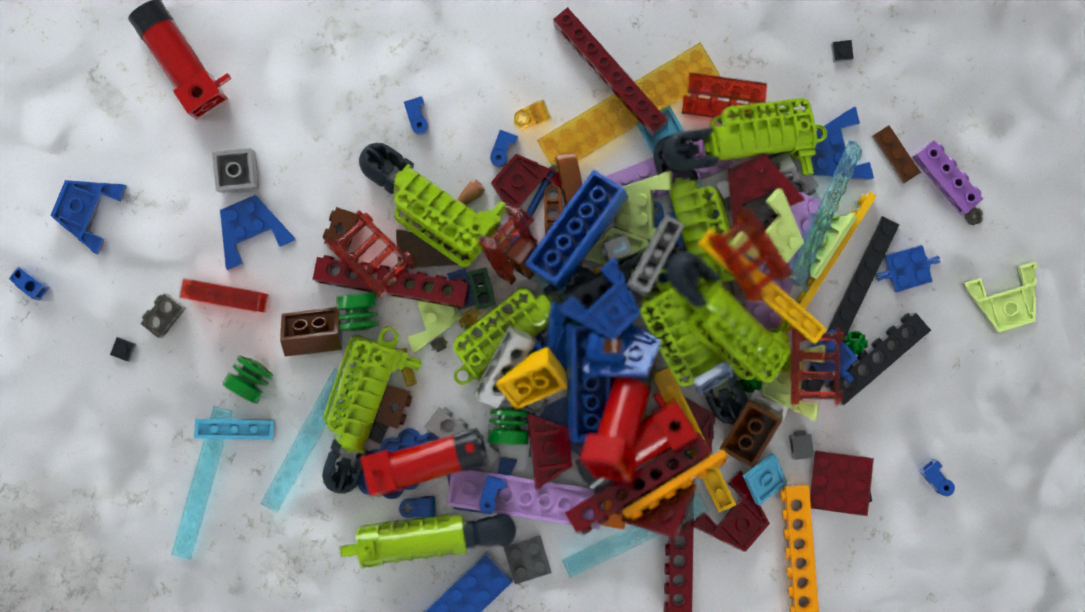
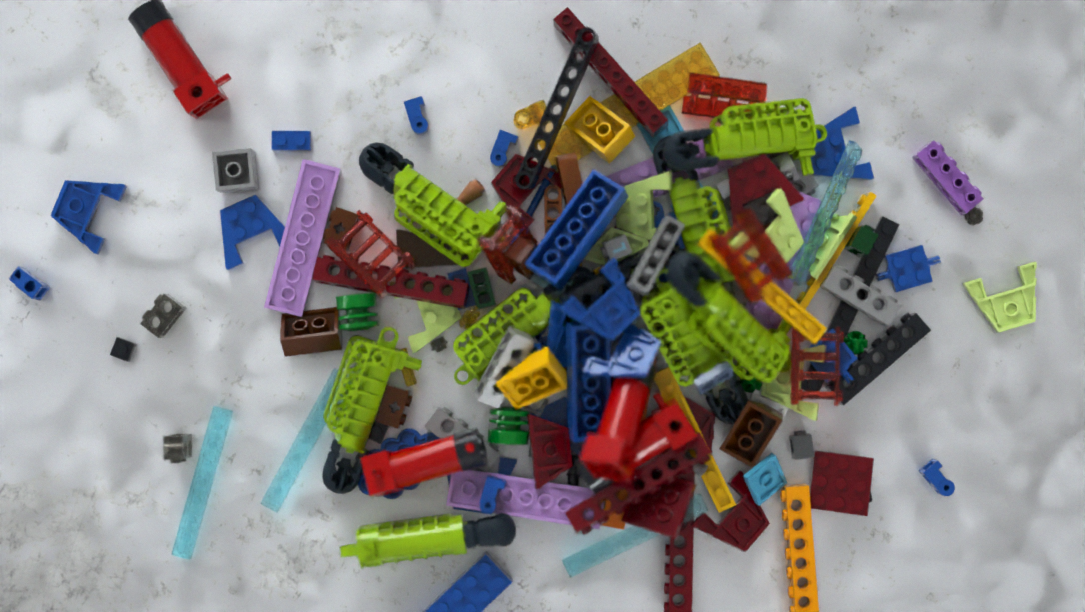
clear red fence [179,279,269,313] -> none
medium azure plate [194,418,274,440] -> none
green wheel [222,355,274,404] -> none
blue piece [399,496,436,518] -> none
dark grey plate [504,535,552,584] -> none
blue leg [586,333,625,362] -> none
light orange plate [622,449,729,520] -> none
black plate [831,40,854,62] -> none
reddish brown plate [872,125,921,184] -> none
none -> clear smoke brick [163,434,192,463]
none -> lavender plate [264,159,341,317]
none -> blue plate [271,131,311,151]
none -> black beam [515,27,599,190]
none -> yellow slope [564,96,636,164]
none -> black axle [566,455,581,486]
none -> light grey brick [820,265,901,326]
none -> dark green brick [844,225,878,257]

